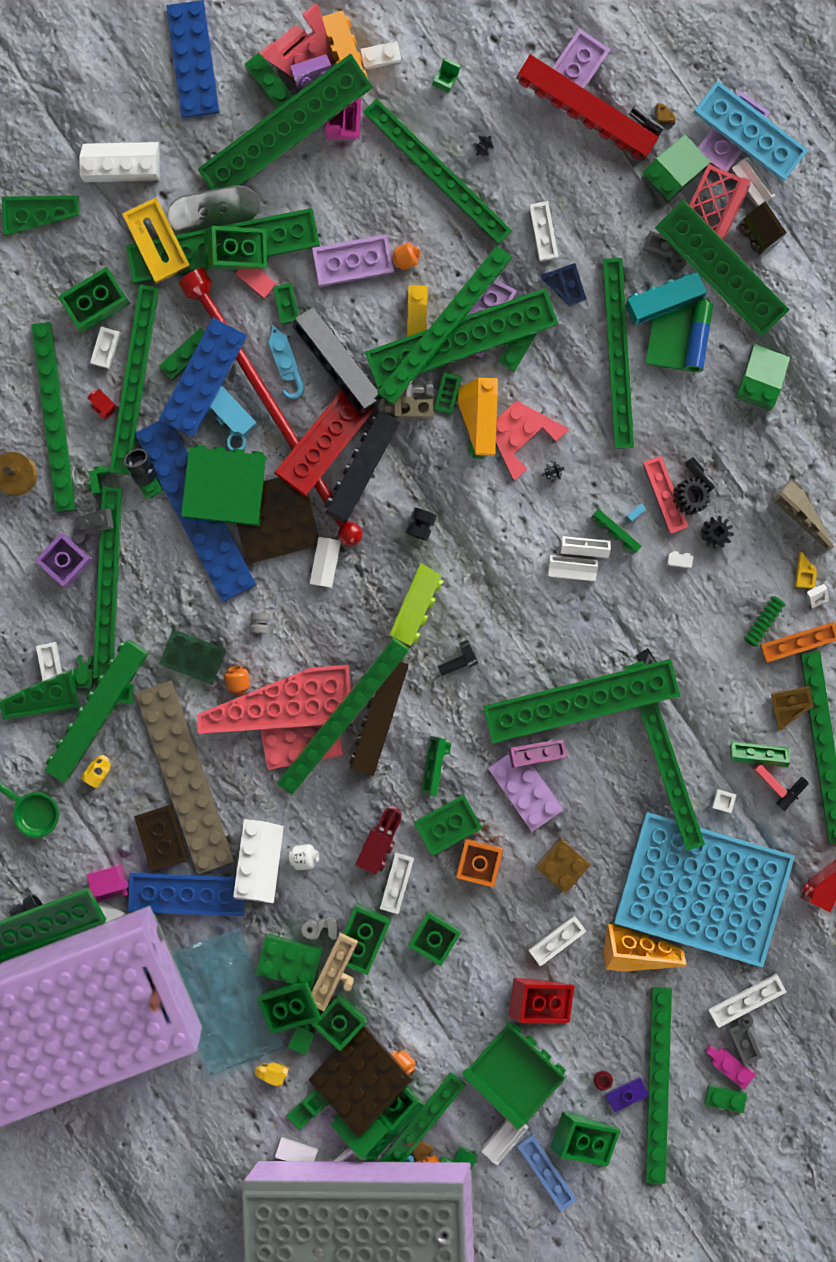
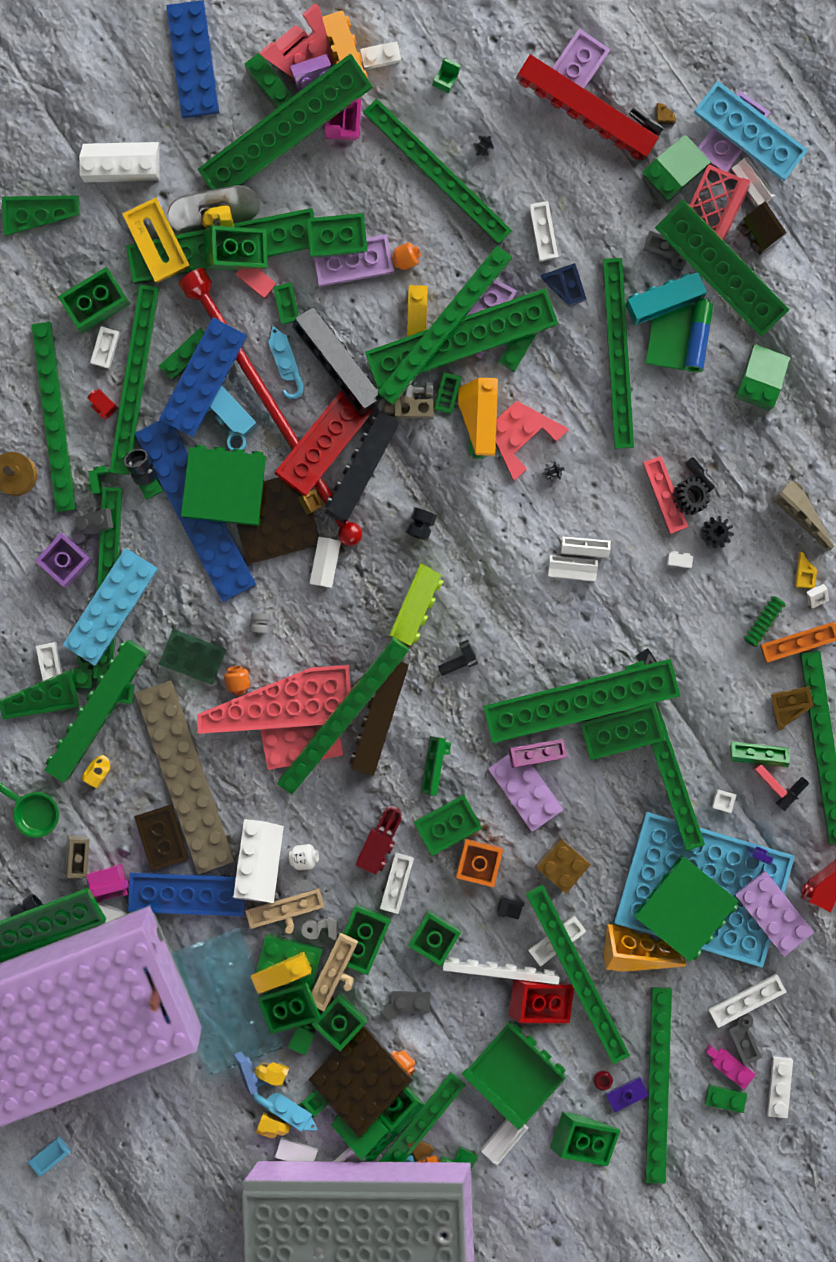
medium blue plate [517,1133,577,1211] -> none
green plate [592,508,642,554] -> none
medium azure tile [625,503,646,523] -> none
none -> medium azure tile [28,1136,71,1177]
none -> medium azure plate [63,548,158,666]
none -> dark tan brick [64,835,90,878]
none -> yellow rock [202,206,234,228]
none -> medium blue plate [234,1051,258,1095]
none -> tan plate [245,888,325,934]
none -> yellow slope [250,952,312,994]
none -> medium azure plate [252,1080,318,1132]
none -> yellow rock [256,1112,291,1139]
none -> pearl gold plate [298,489,324,515]
none -> green plate [307,213,368,258]
none -> dark grey hinge [383,991,430,1019]
none -> white plate [443,957,559,985]
none -> black panel [496,895,525,919]
none -> green plate [525,884,630,1065]
none -> green plate [580,703,666,761]
none -> green panel [633,855,739,962]
none -> lavender plate [734,870,814,956]
none -> dark purple plate [745,847,774,865]
none -> white plate [767,1056,793,1118]

